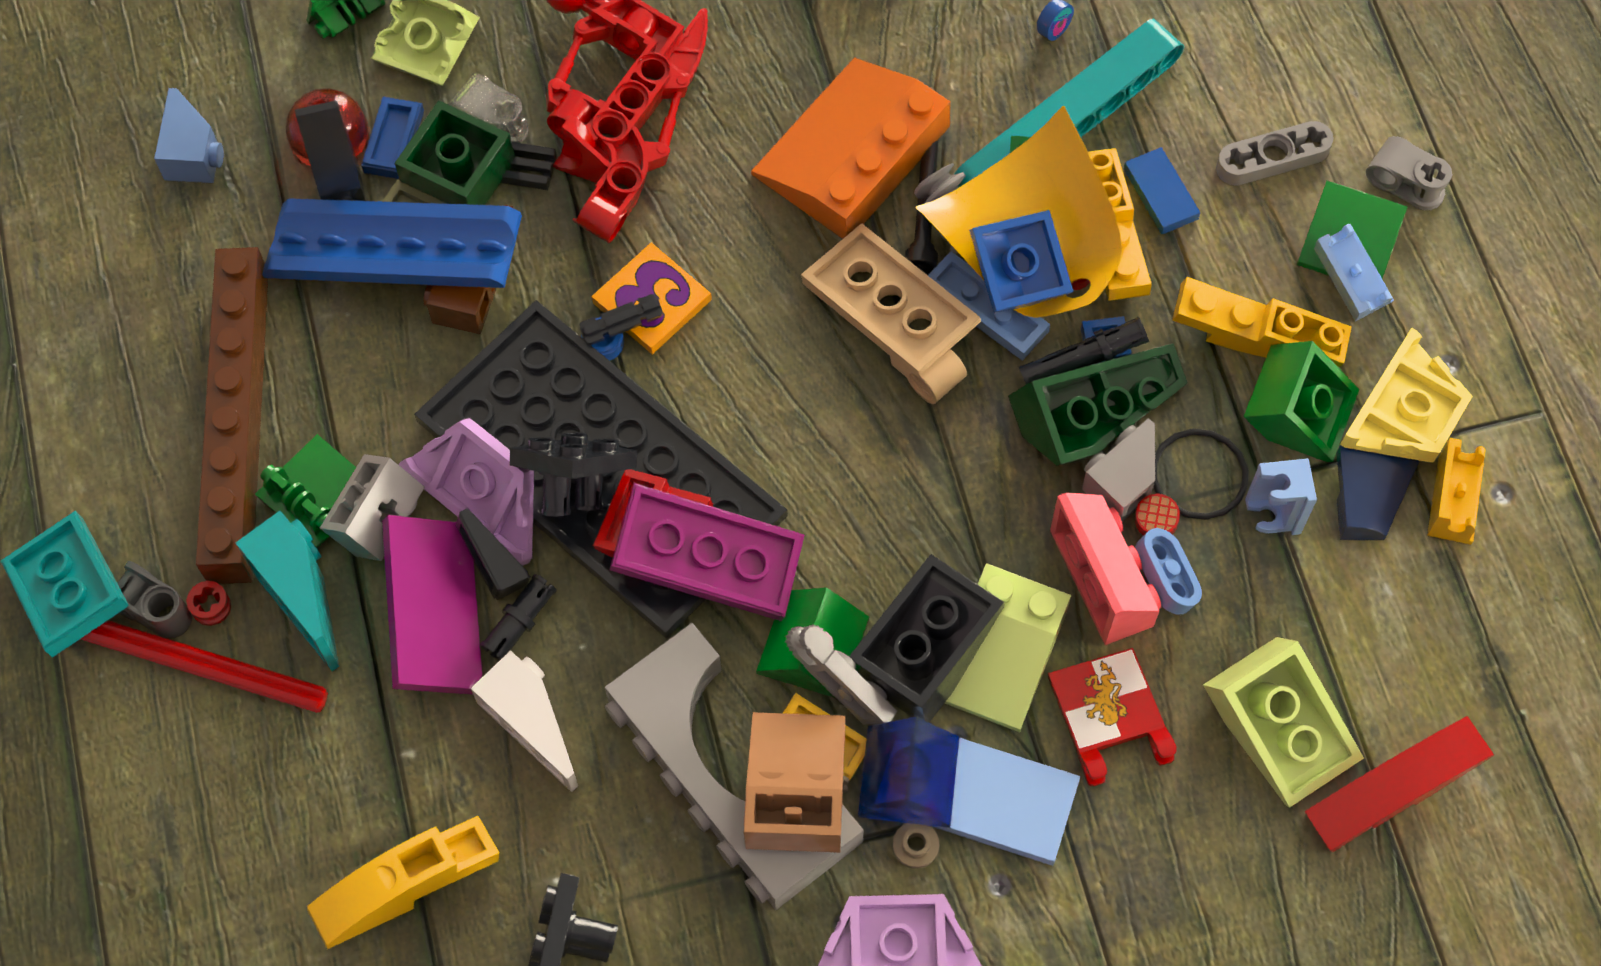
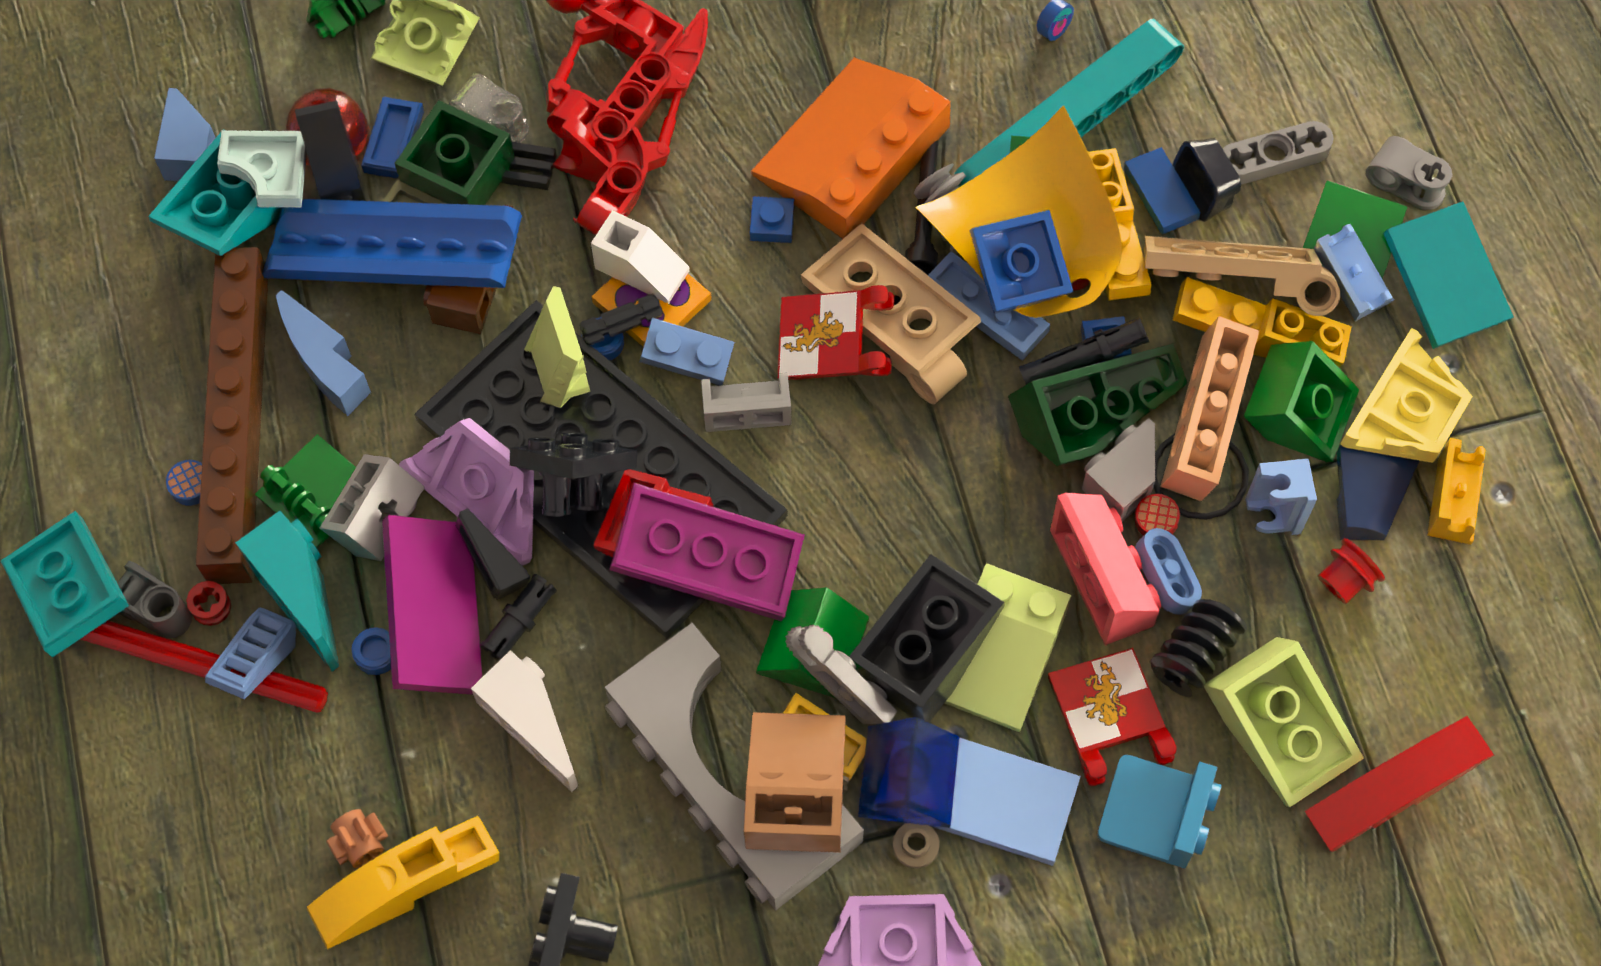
none -> teal slope [148,129,282,256]
none -> tile [166,460,202,506]
none -> medium blue slope [205,607,296,699]
none -> light aqua tile [217,130,307,207]
none -> medium blue slope [276,290,371,416]
none -> nougat gear [326,809,388,868]
none -> blue tile [352,627,391,675]
none -> yellowish green slope [524,286,590,408]
none -> white slope [591,210,689,304]
none -> medium blue plate [639,318,734,385]
none -> light grey hinge [701,372,792,432]
none -> blue plate [750,196,794,243]
none -> flag [778,285,894,380]
none -> dark azure bracket [1097,755,1221,869]
none -> tan hinge [1144,236,1340,316]
none -> black piece [1150,599,1247,698]
none -> light nougat brick [1161,316,1259,501]
none -> black piece [1173,138,1241,222]
none -> red piece [1318,538,1385,604]
none -> teal tile [1383,201,1514,349]

